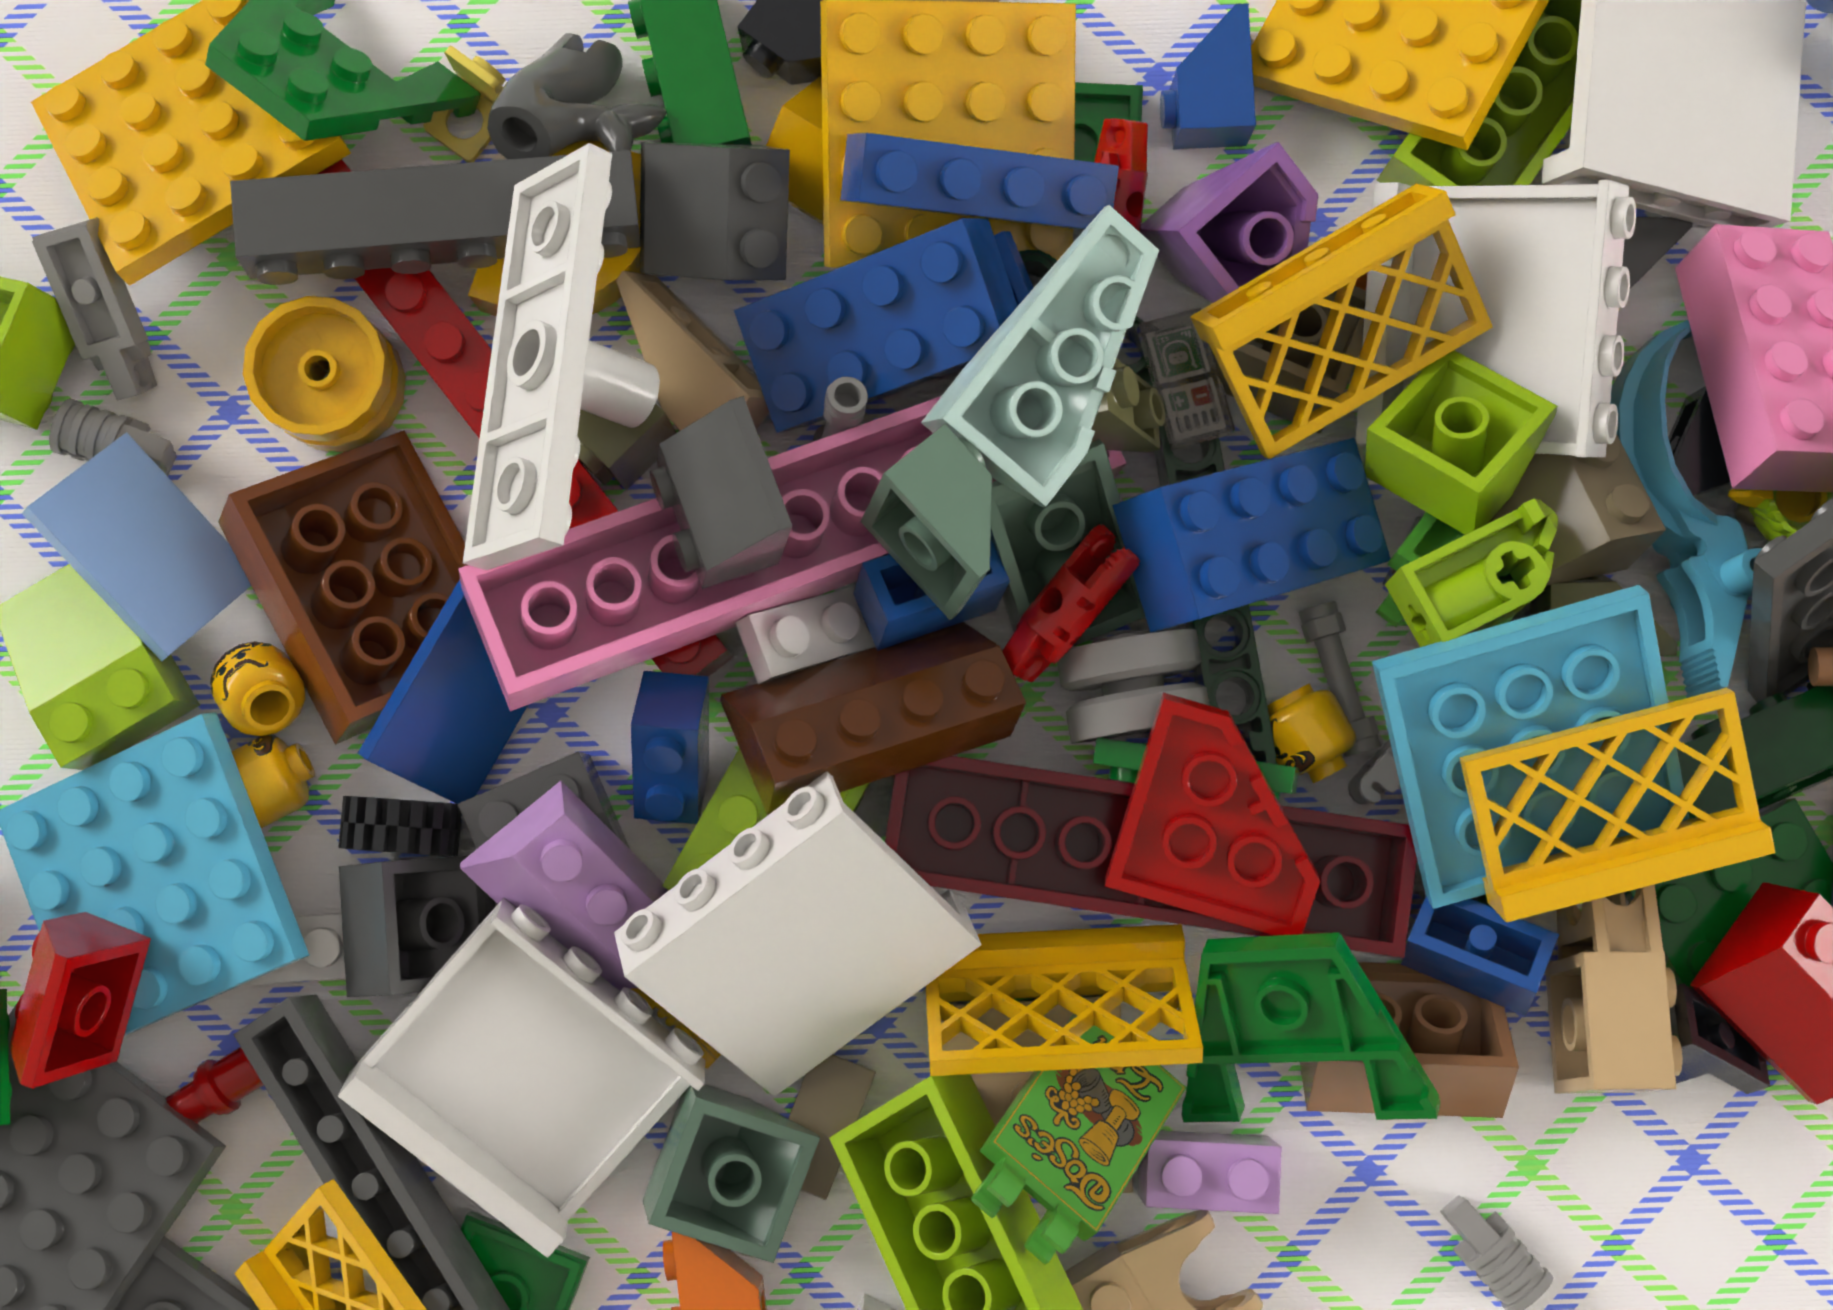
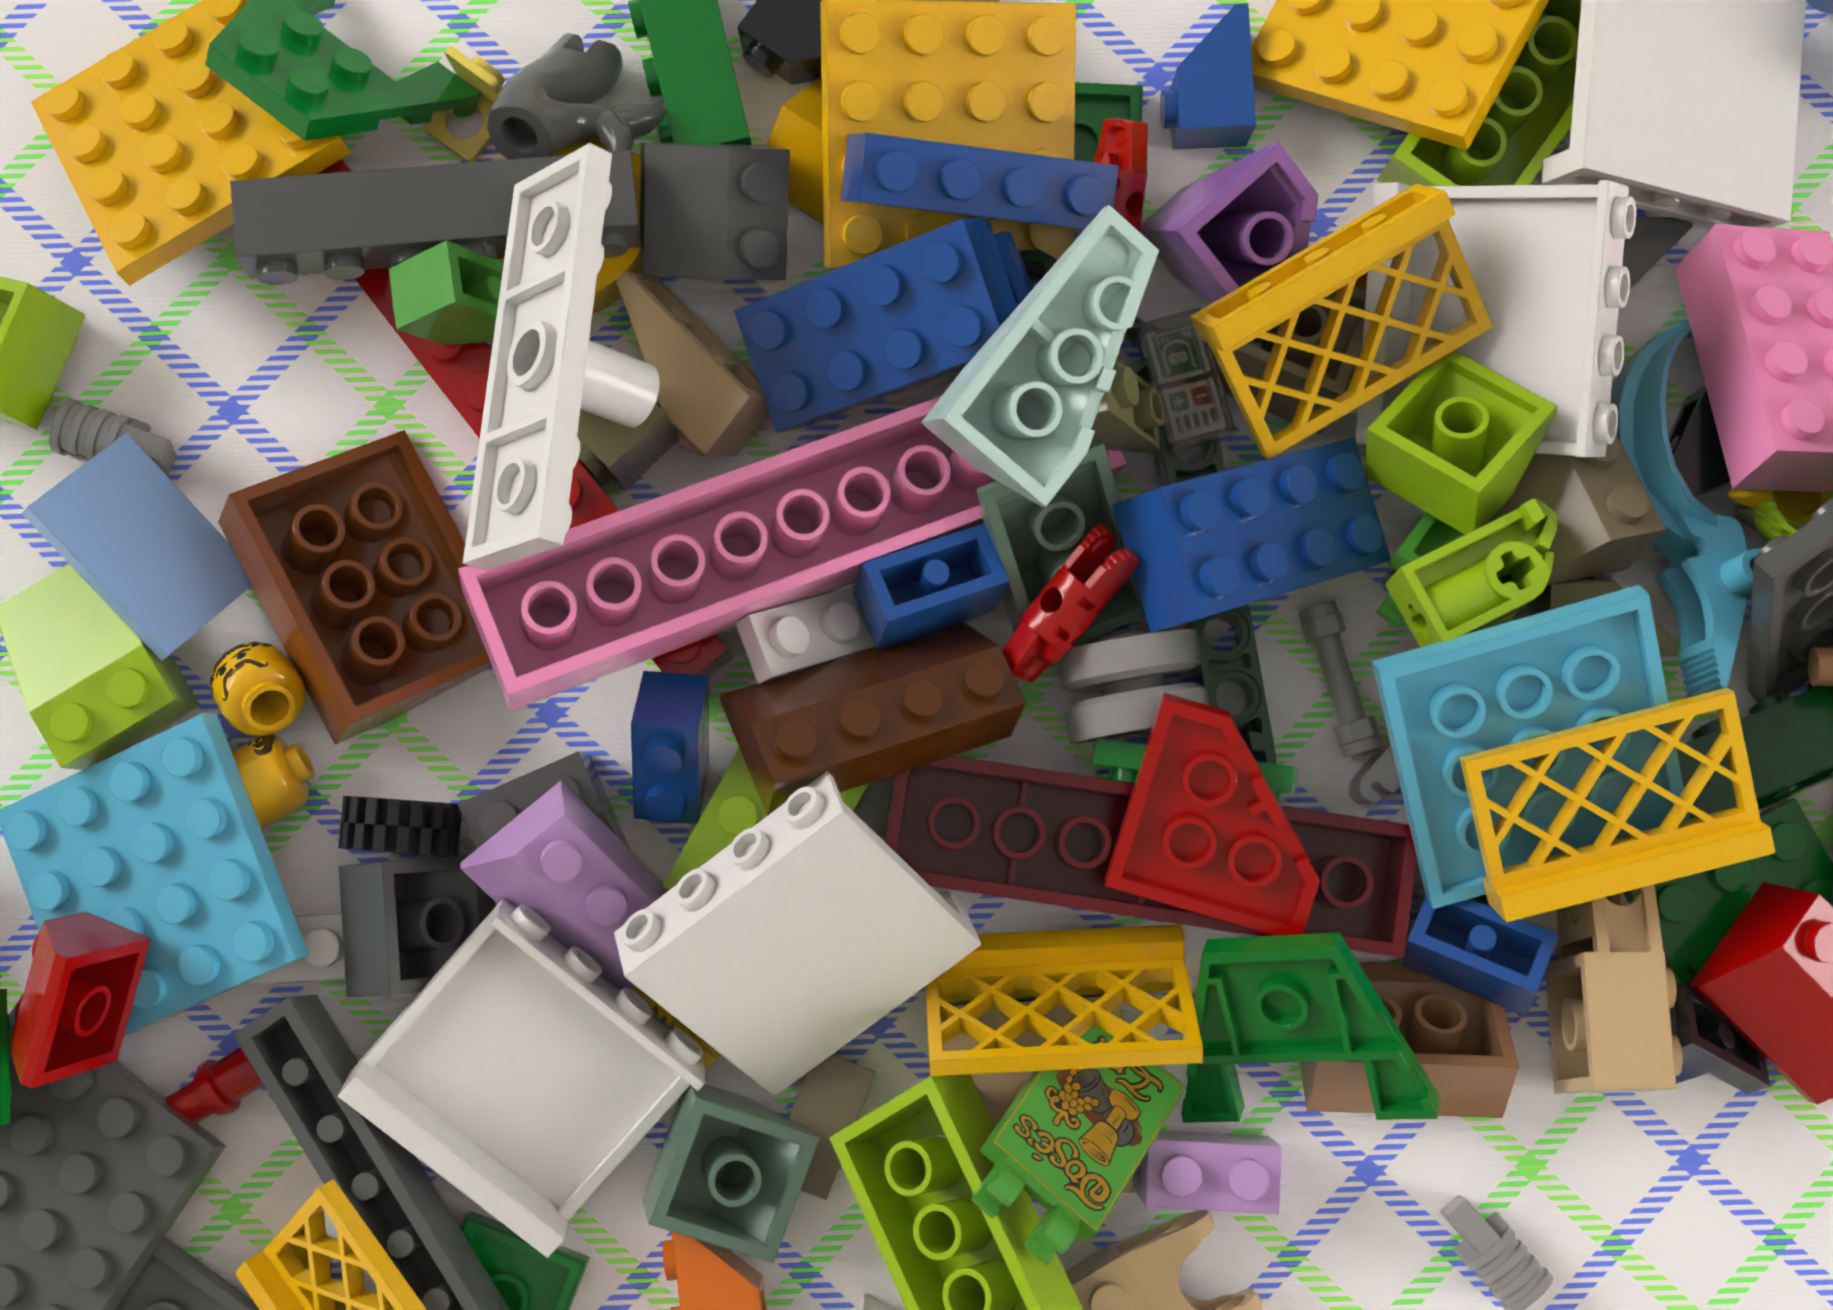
light grey hinge [32,217,157,401] -> none
yellow wheel [242,296,406,452] -> none
blue tile [357,579,528,804] -> none
dark grey slope [649,396,793,589] -> none
light grey bar [813,377,868,442] -> none
sand green slope [860,424,992,620] -> none
yellow head [1267,683,1356,784] -> none
none -> bright green slope [389,240,504,345]

